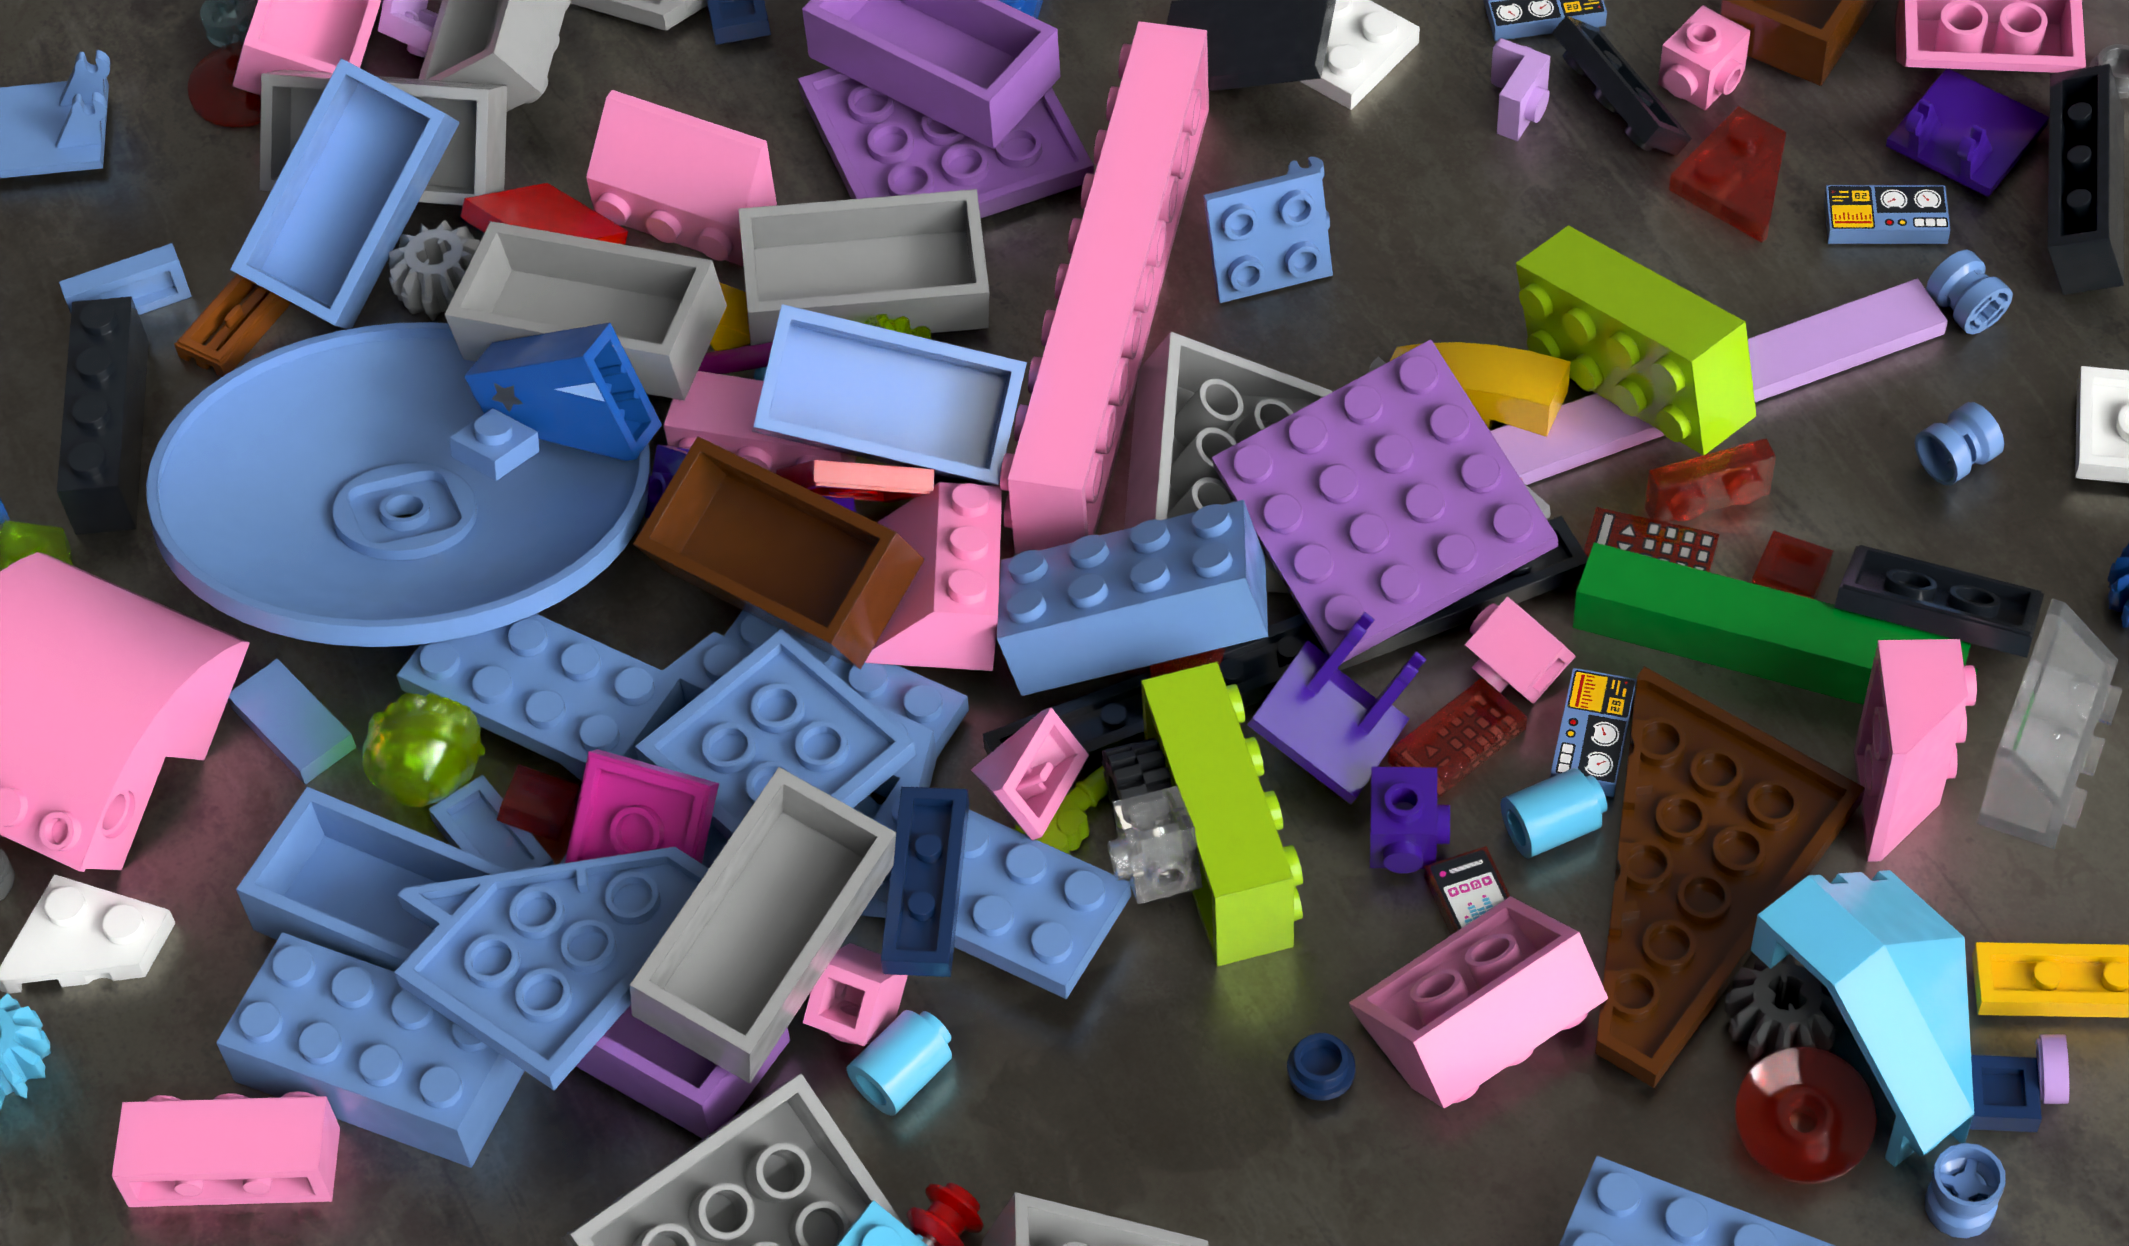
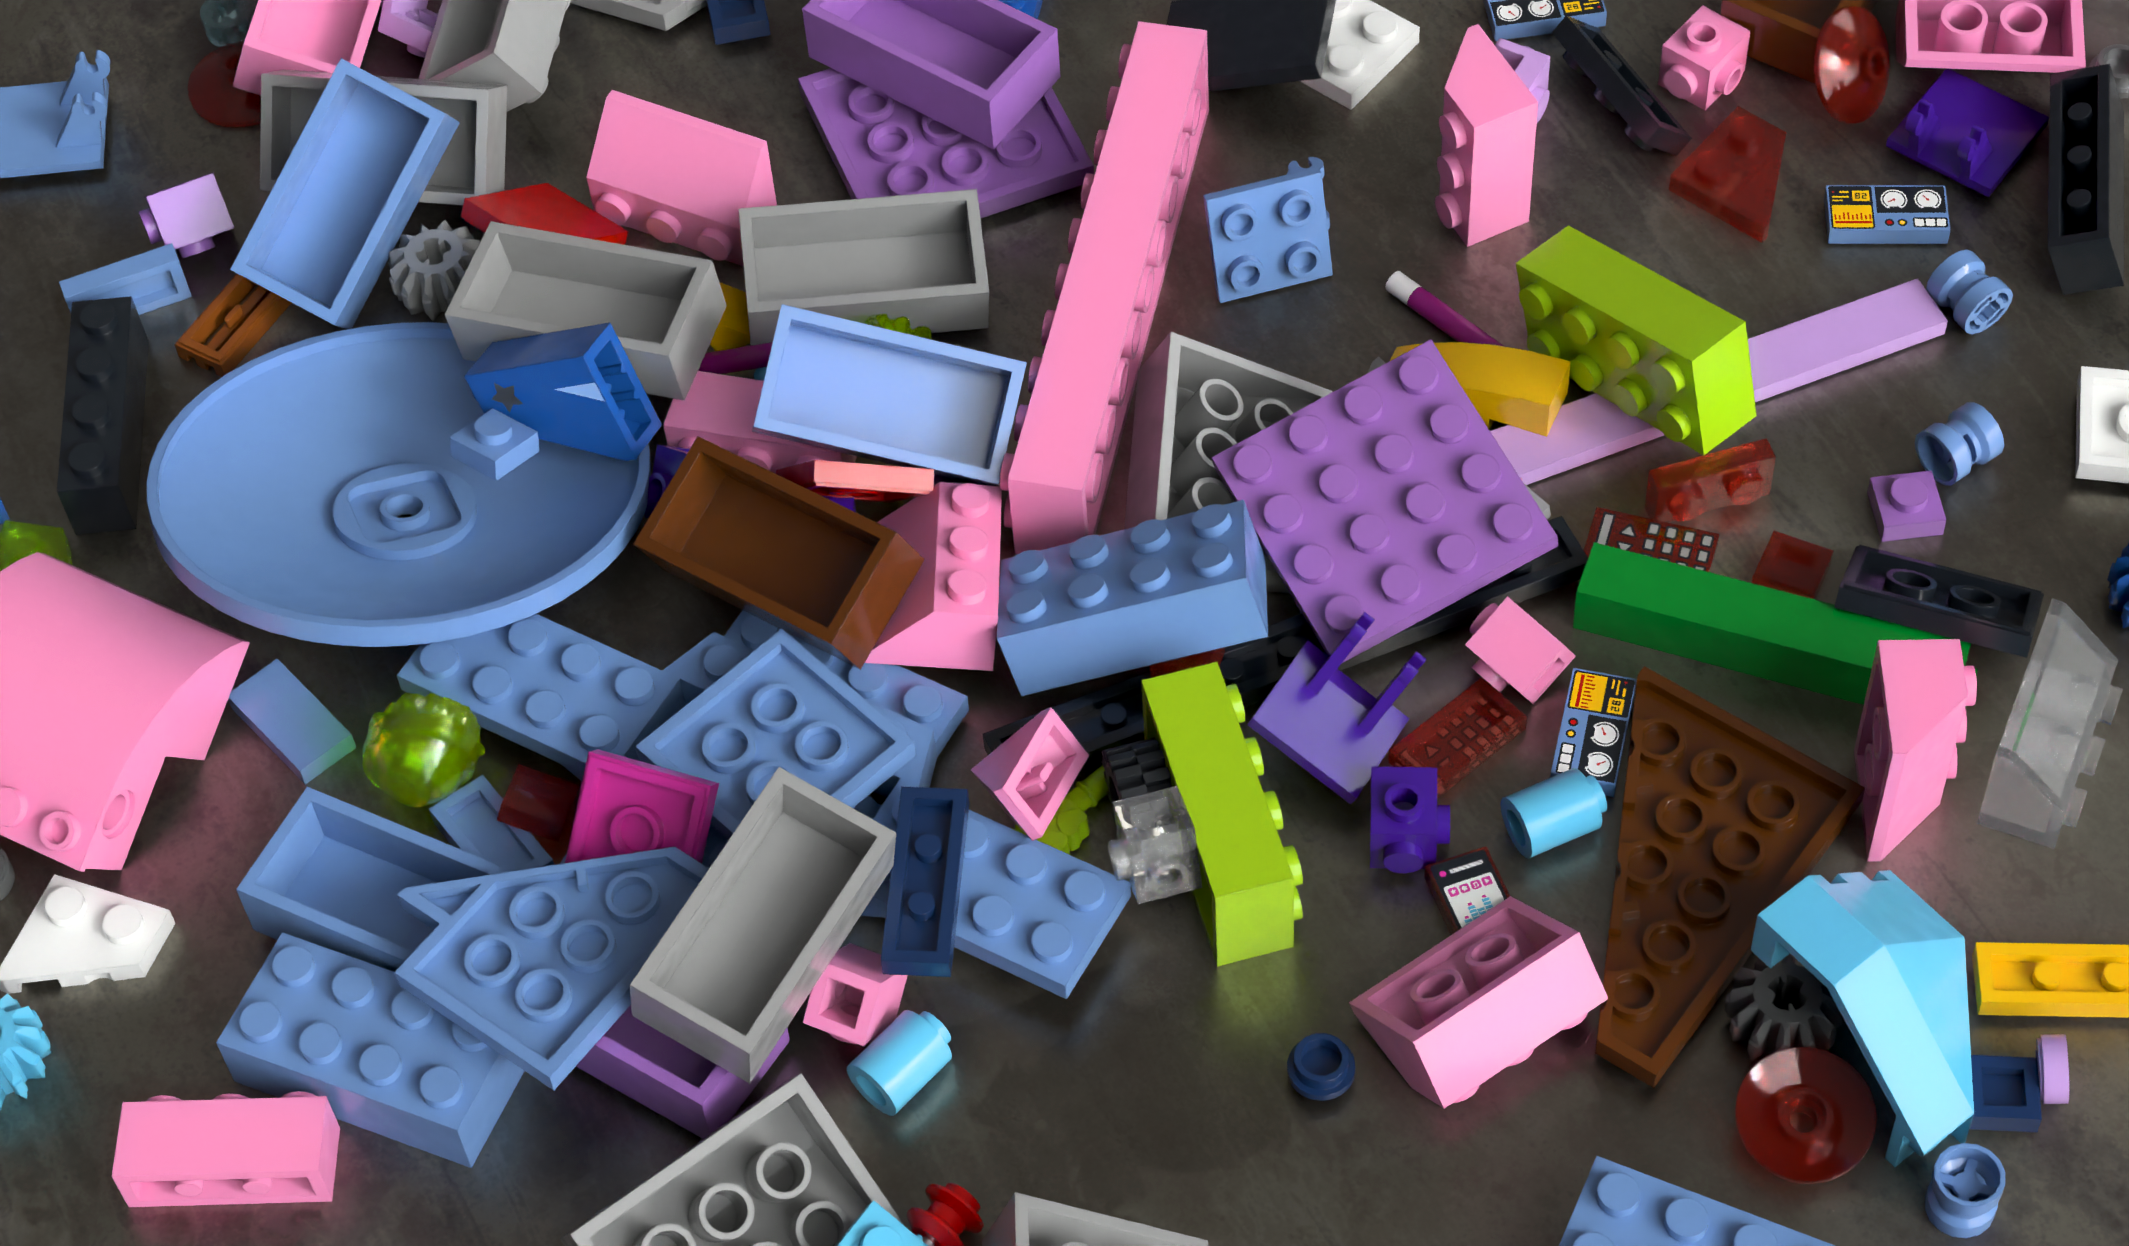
none -> brick [139,173,234,258]
none -> magenta bar [1385,271,1505,347]
none -> bright pink slope [1435,24,1538,247]
none -> clear red dish [1814,6,1890,124]
none -> medium lavender plate [1867,470,1946,542]

